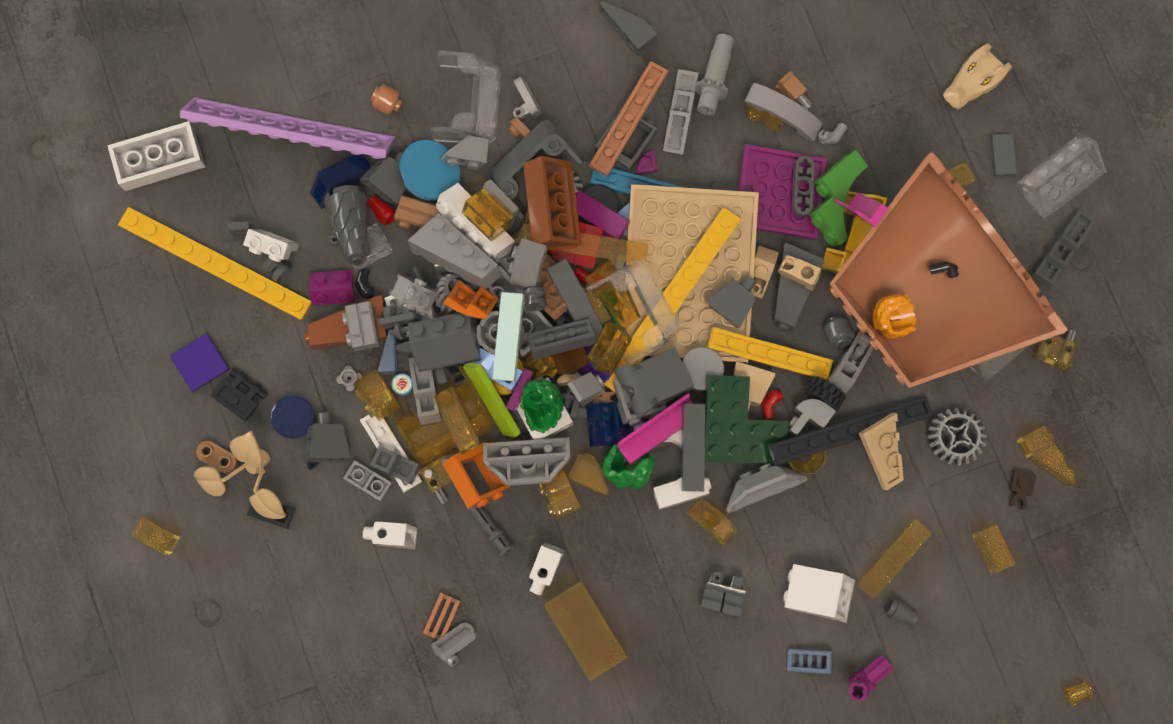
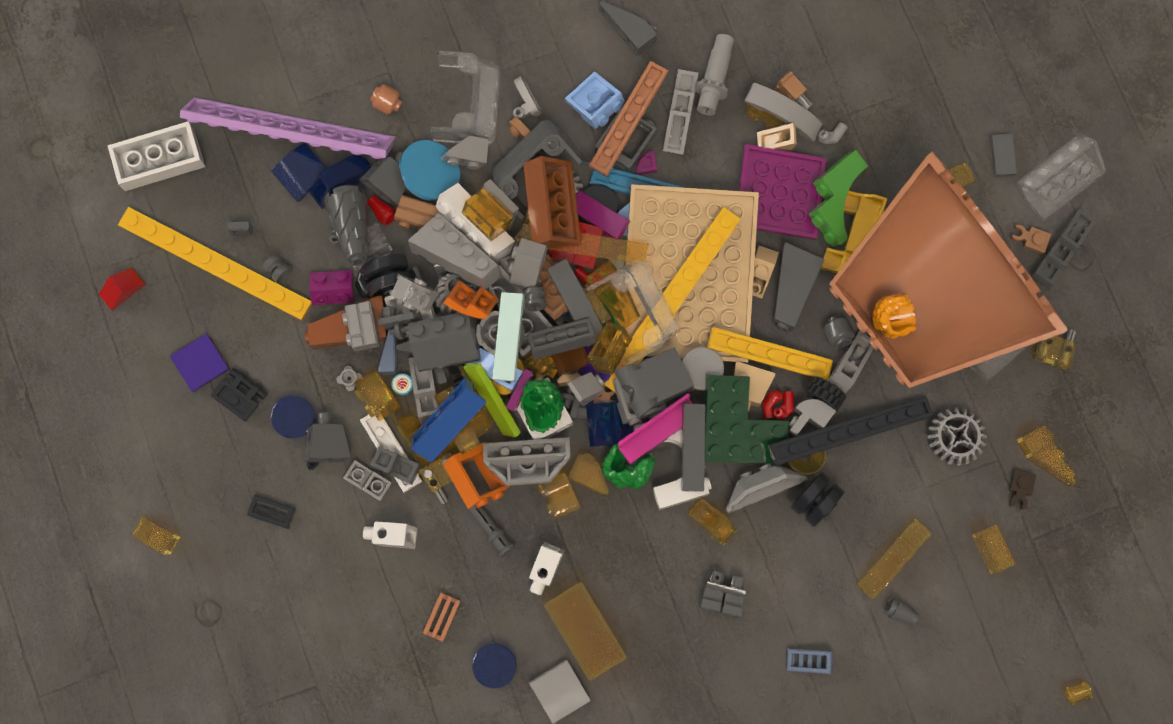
tan plant [194,431,286,519] -> none
medium nougat plate [196,441,238,474] -> none
white plate [243,229,299,262] -> none
light grey piece [432,623,477,667] -> none
dark grey torso [706,275,757,329] -> none
tan leg [778,255,821,291] -> none
white slope [783,564,855,623] -> none
dark grey beam [792,156,815,217] -> none
dark pink panel [833,192,889,227] -> none
magenta piece [848,655,894,702] -> none
tan wing [859,412,904,490] -> none
black arm [929,261,959,278] -> none
tan animal [942,43,1013,110] -> none
none -> red slope [99,268,146,311]
none -> clear blue slope [271,143,332,202]
none -> black wheel [361,254,413,298]
none -> blue panel [410,378,486,462]
none -> clear blue tile [472,644,517,688]
none -> light grey slope [529,659,591,724]
none -> light blue plate [565,71,625,129]
none -> tan slope [757,123,797,152]
none -> red arm [773,391,794,420]
none -> black wheel [791,472,845,527]
none -> medium nougat plate [1010,225,1051,255]

